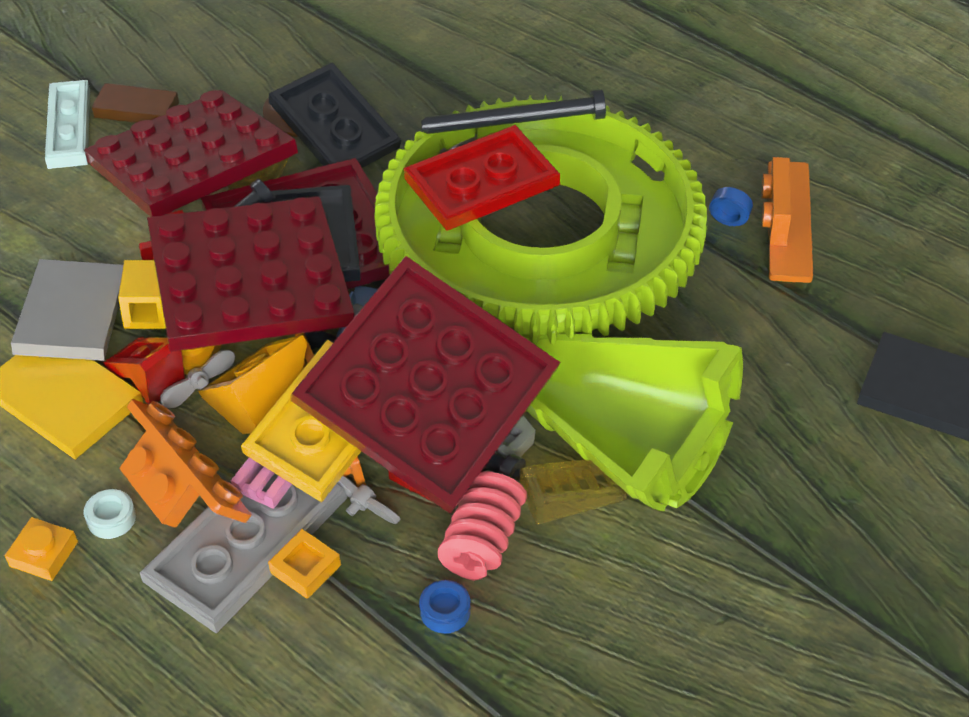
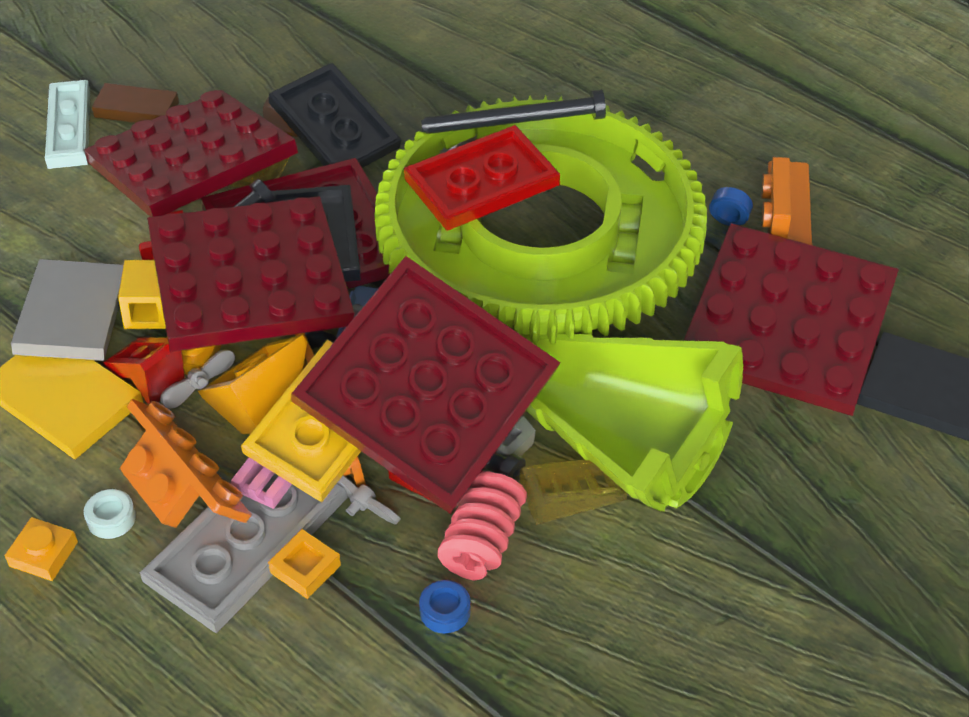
none -> dark red plate [684,223,899,416]

